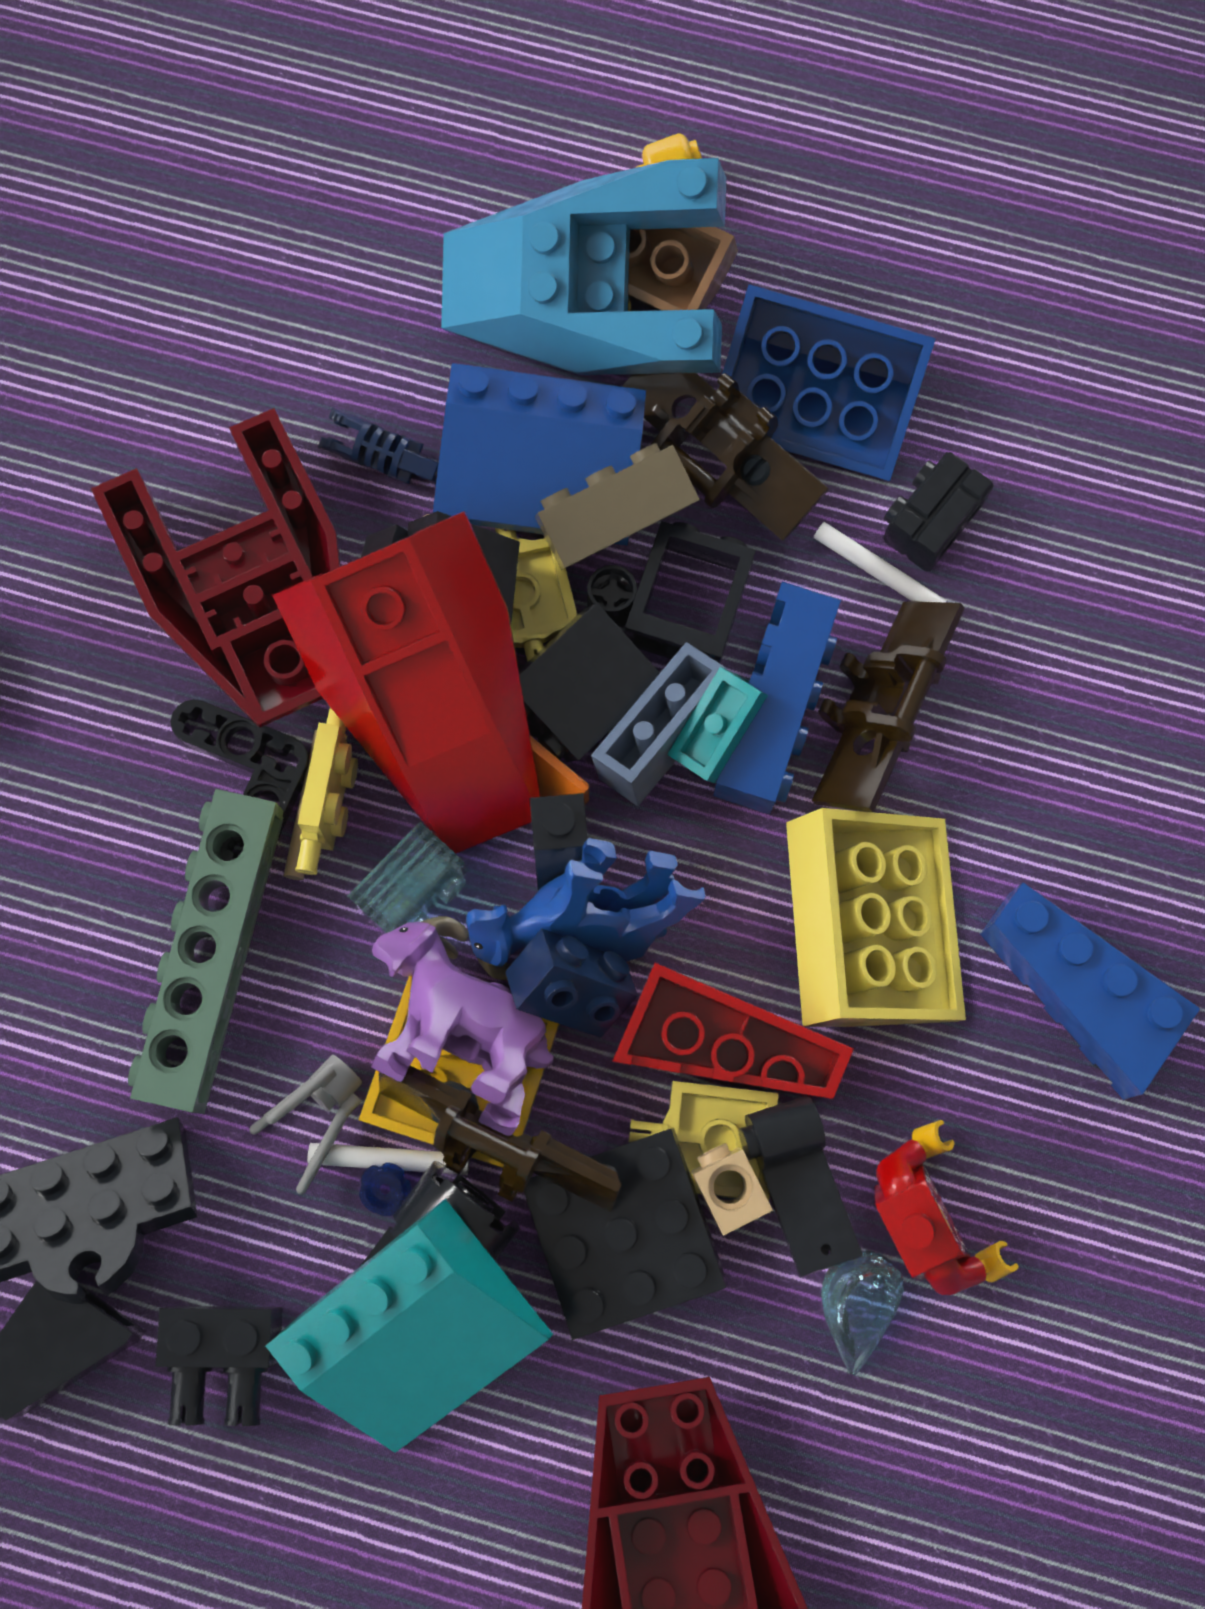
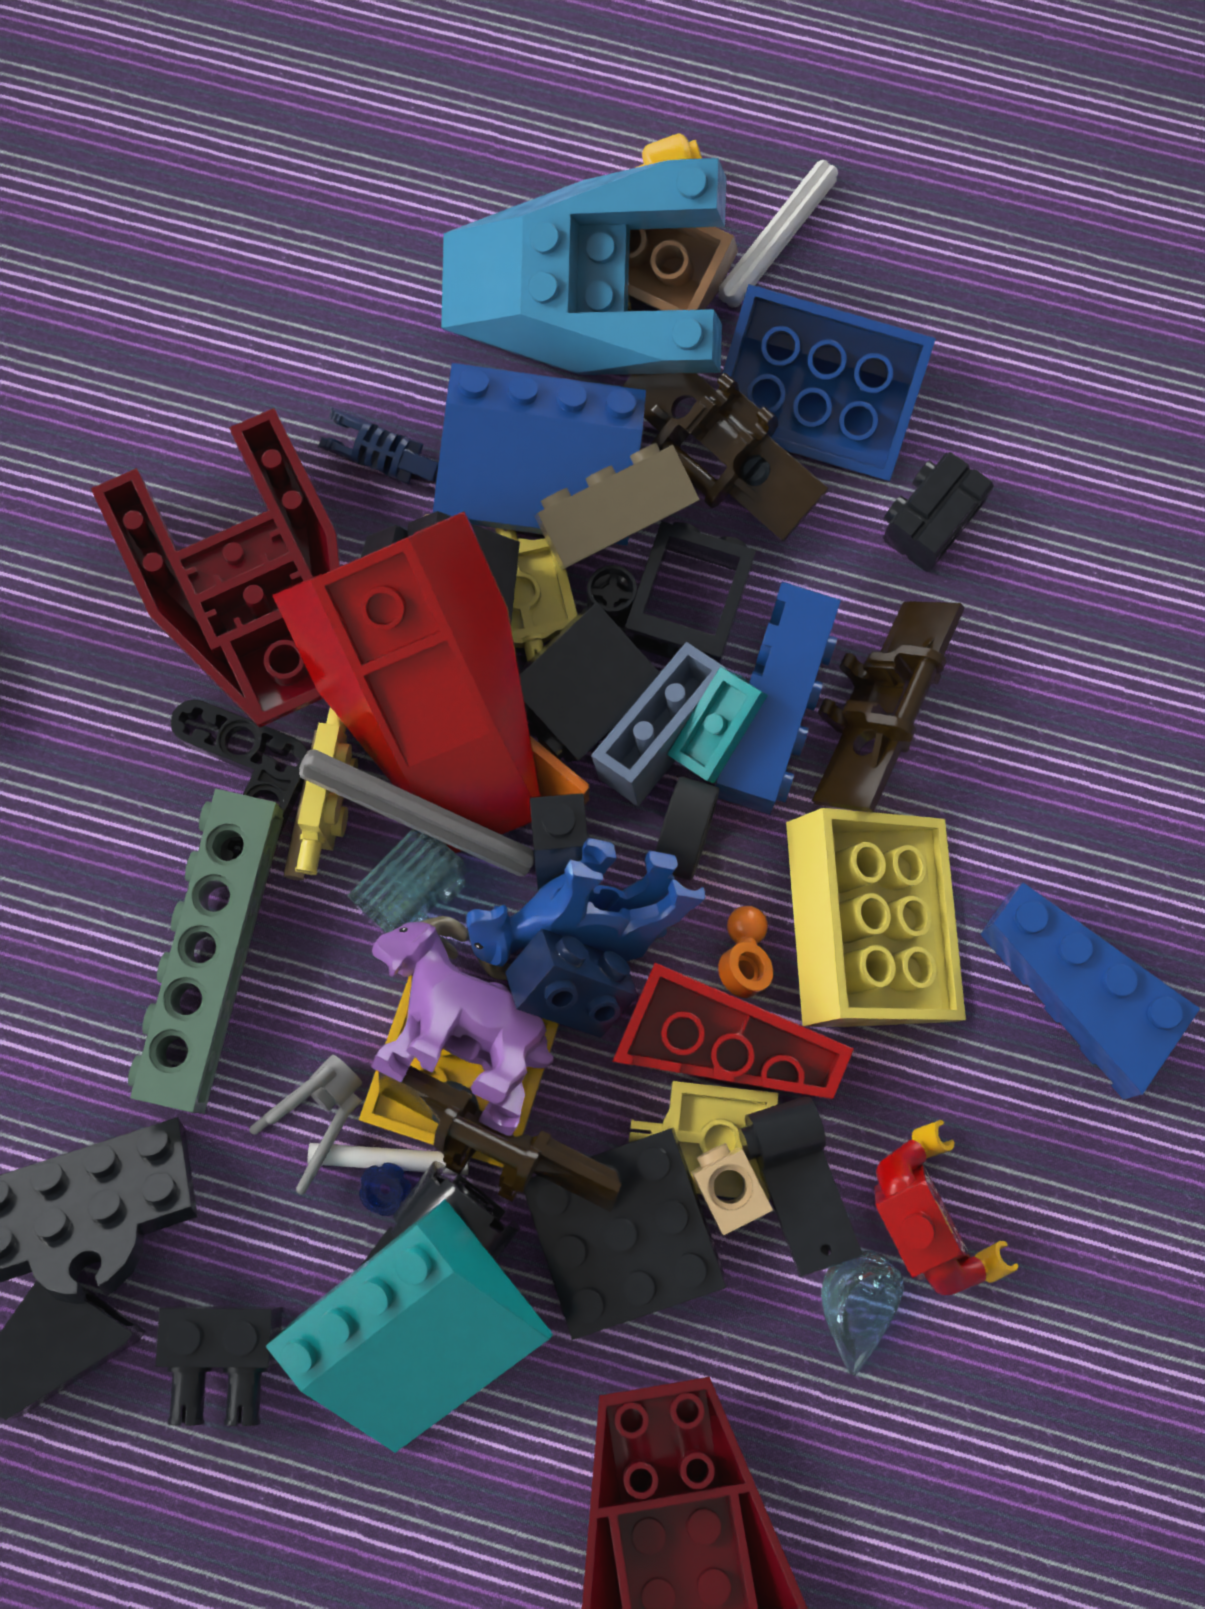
white bar [814,522,947,602] -> none
none -> light grey axle [299,749,535,876]
none -> black tyre [656,777,720,881]
none -> white axle [718,160,838,308]
none -> orange plate [718,906,773,998]

